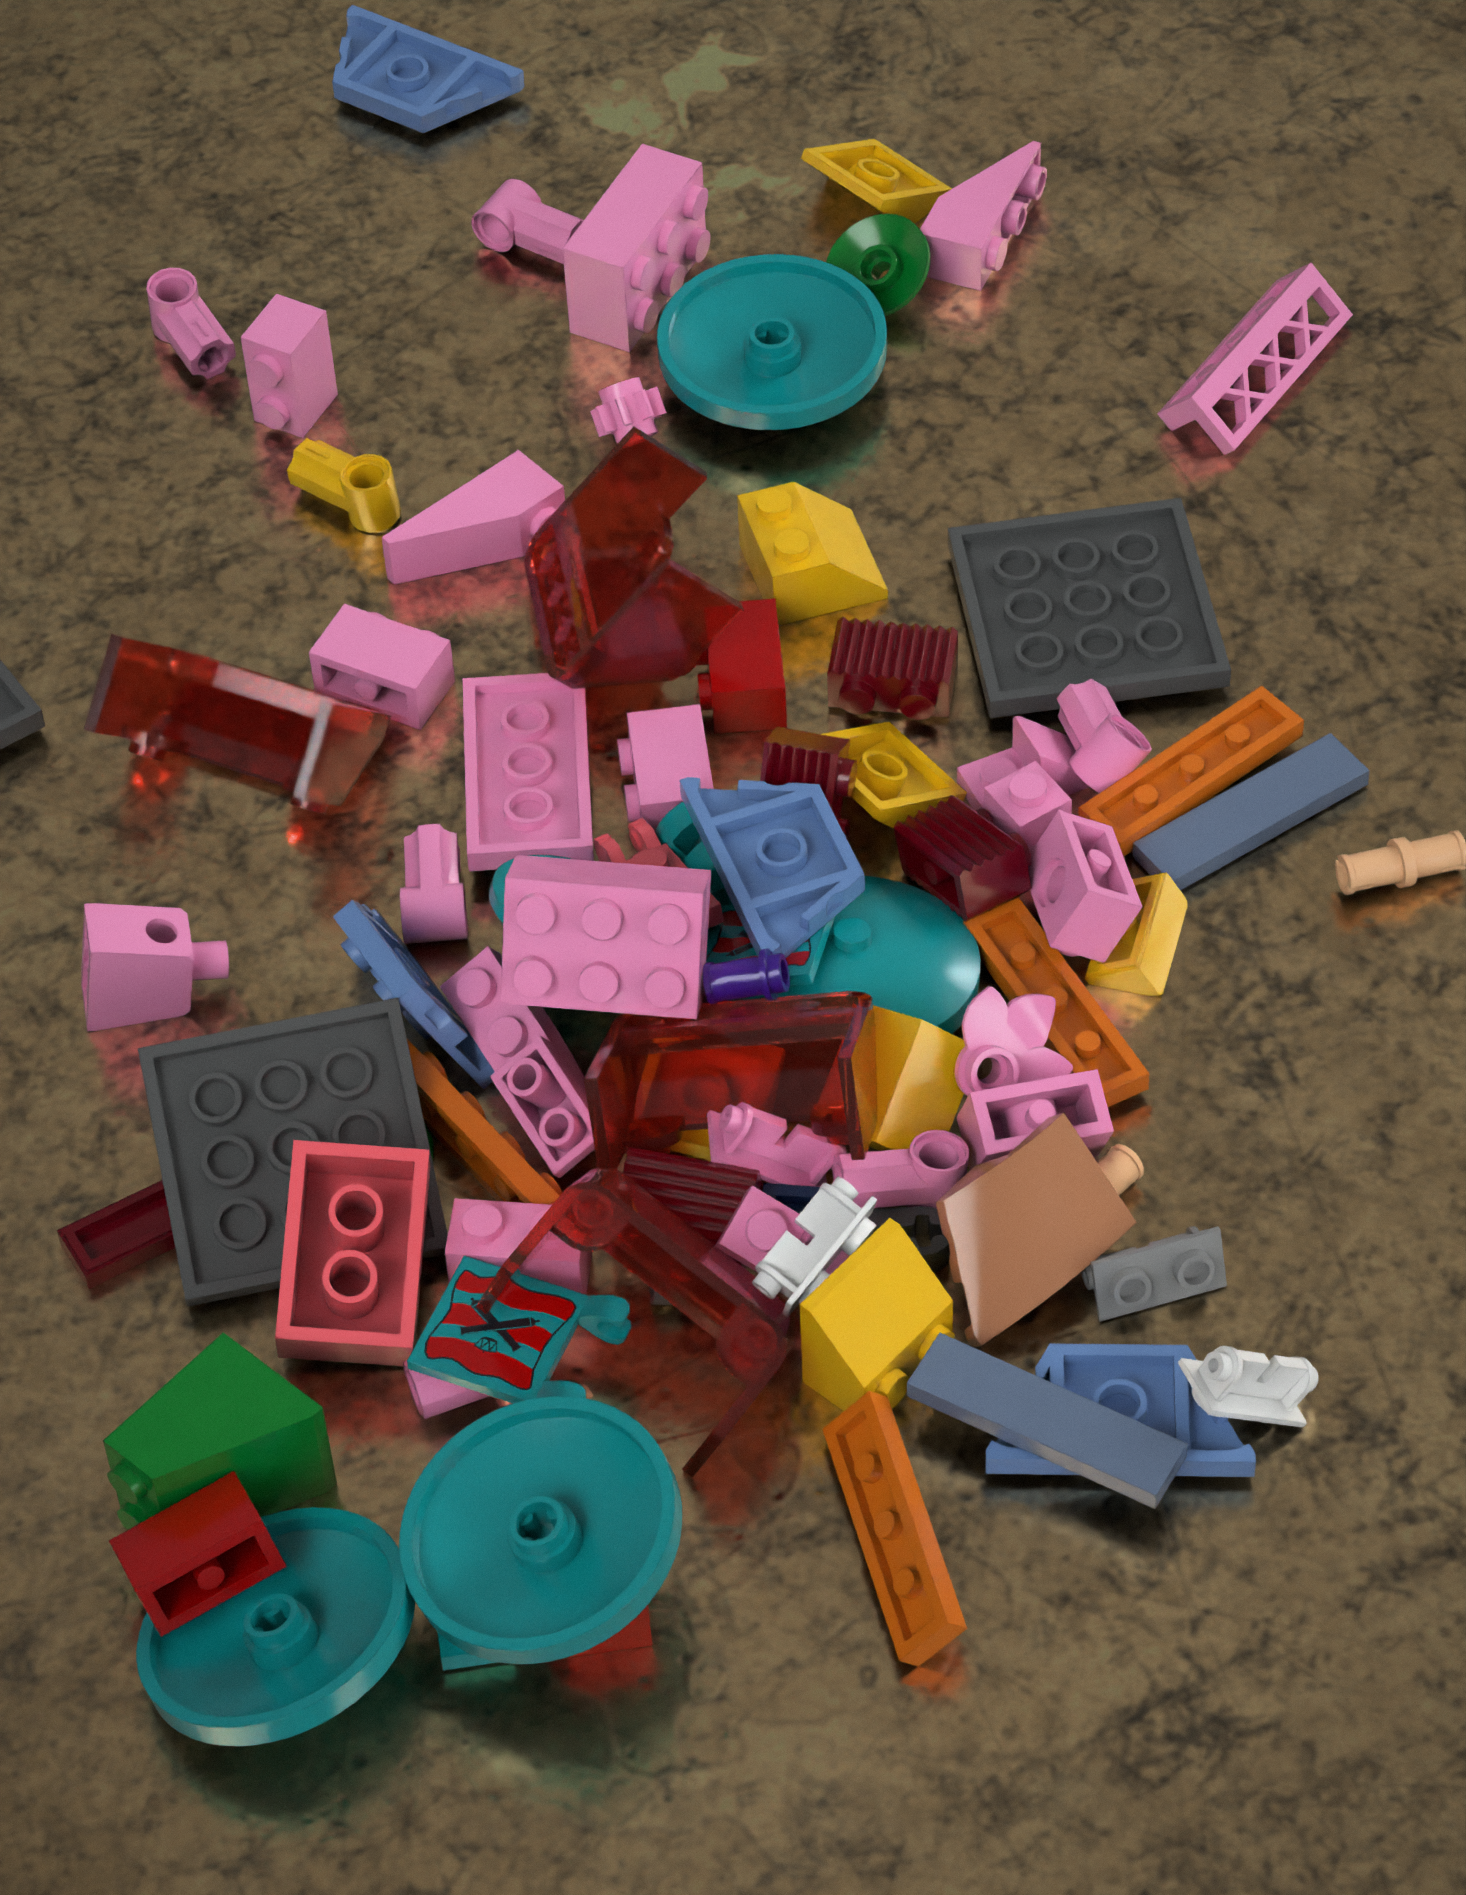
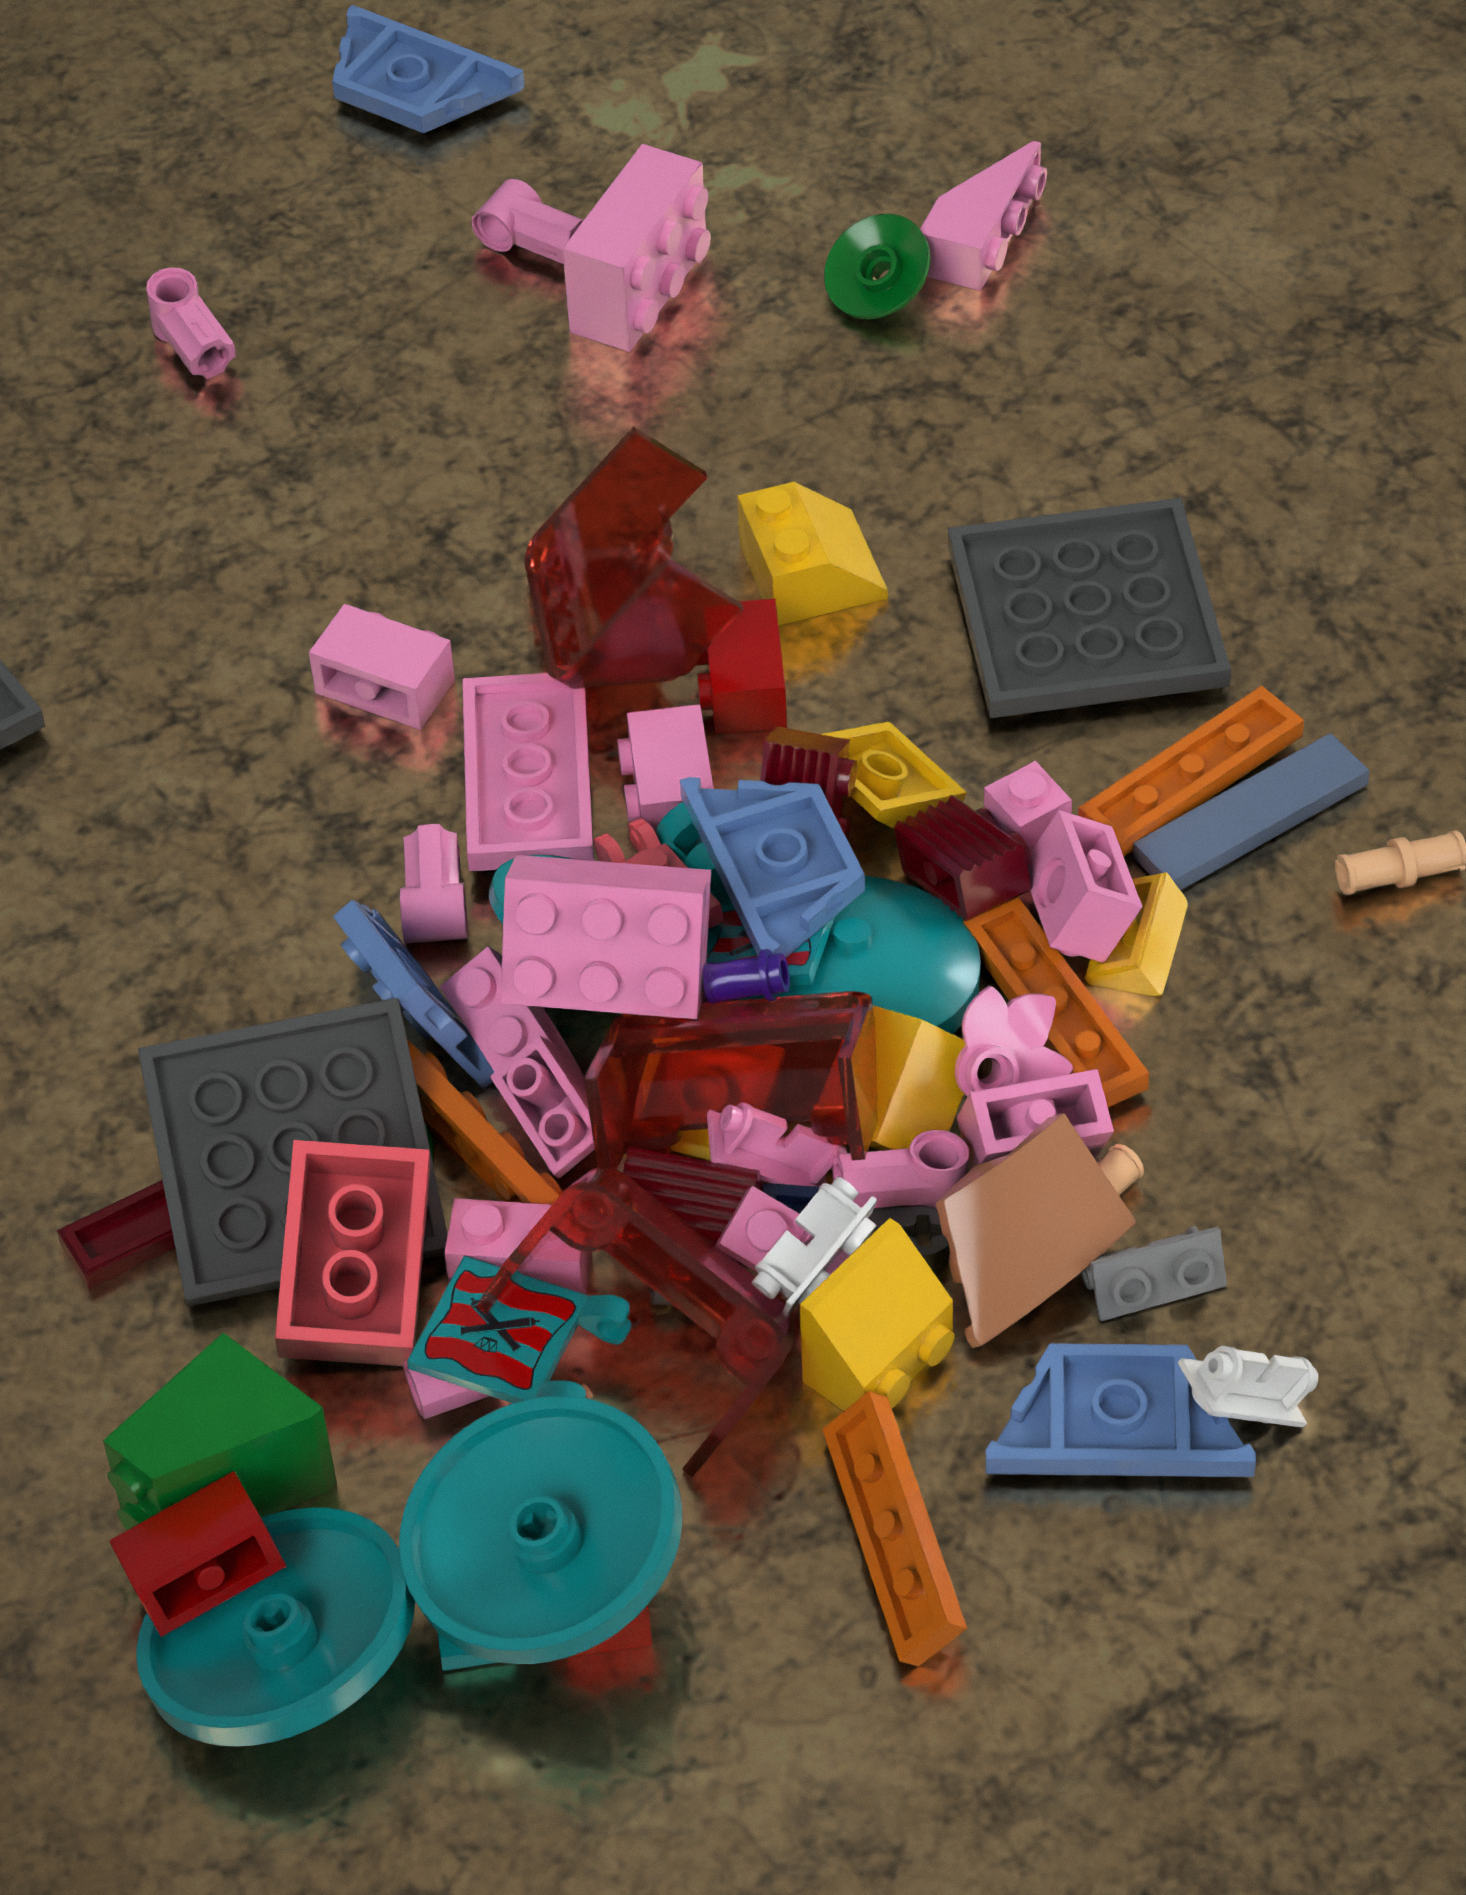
bright pink torso [81,903,229,1031] -> none
clear red windscreen [84,634,392,814] -> none
bright pink brick [241,294,338,438] -> none
yellow piece [287,438,401,533] -> none
bright pink slope [382,450,568,585] -> none
bright pink gear [590,377,667,447] -> none
teal dish [657,254,887,430] -> none
yellow slope [801,139,952,223] -> none
dark red brick [827,617,958,720] -> none
sand blue tile [907,1333,1188,1509] -> none
bright pink slope [957,716,1089,810] -> none
bright pink piece [1056,679,1152,793] -> none
bright pink fence [1157,263,1353,455] -> none

